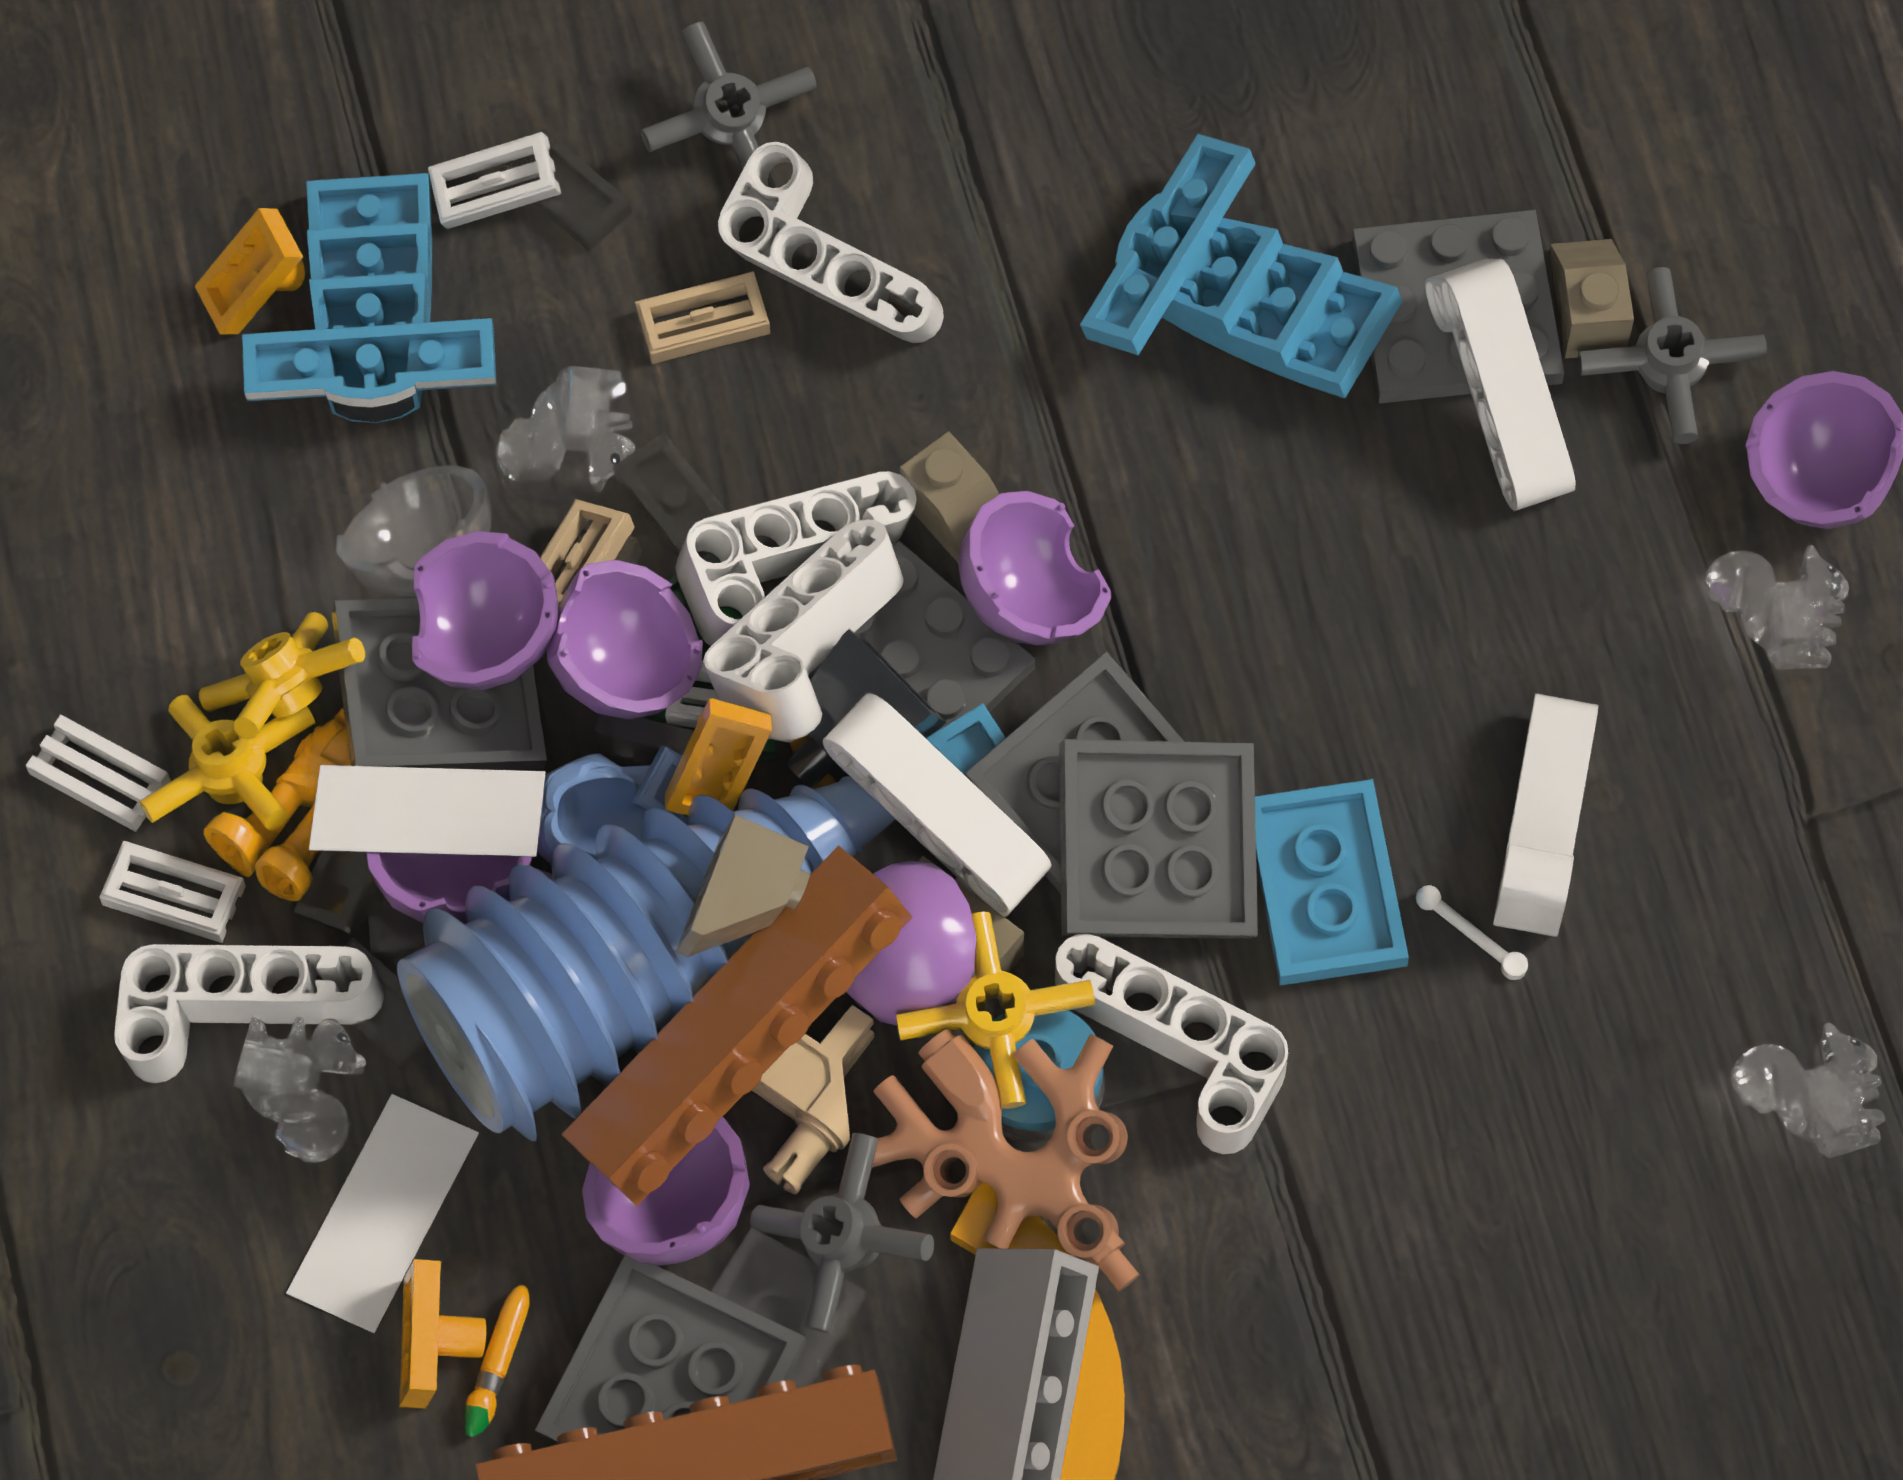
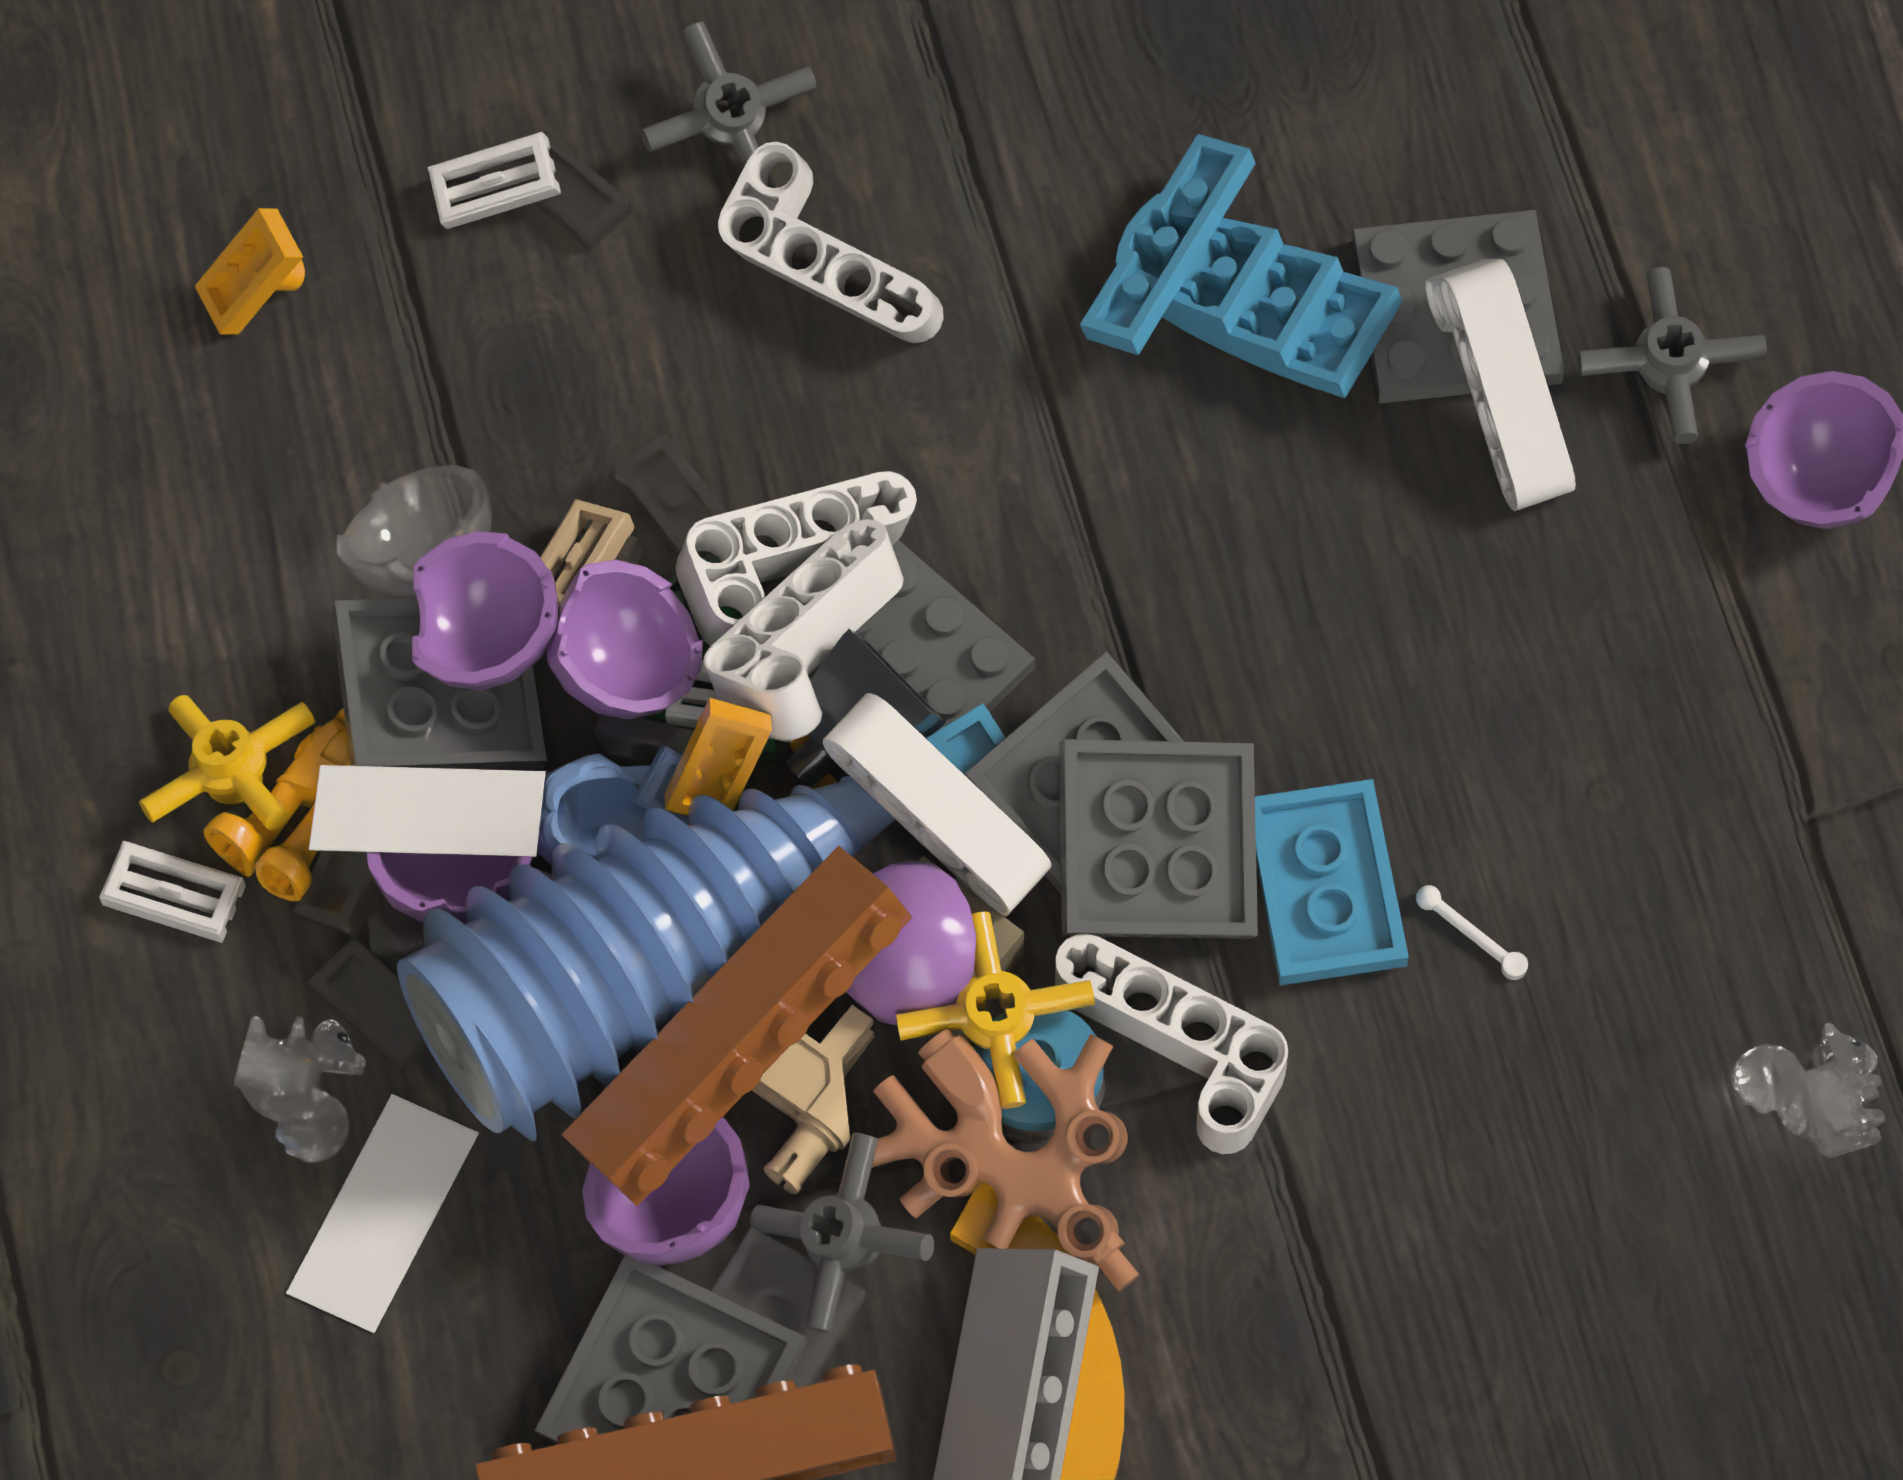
white tile [26,715,171,832] -> none
white beam [115,944,384,1083] -> none
yellow bar [199,612,365,739] -> none
dark azure slope [242,173,497,423] -> none
light orange tile [399,1259,486,1409] -> none
light orange piece [465,1285,530,1438] -> none
clear animal [496,366,636,492] -> none
tan tile [635,271,771,364] -> none
dark tan slope [675,815,810,957] -> none
dark tan slope [900,431,999,562] -> none
medium lavender cylinder [958,491,1111,645] -> none
white beam [1493,693,1599,937] -> none
dark tan slope [1549,239,1634,358] -> none
clear animal [1705,546,1849,669] -> none

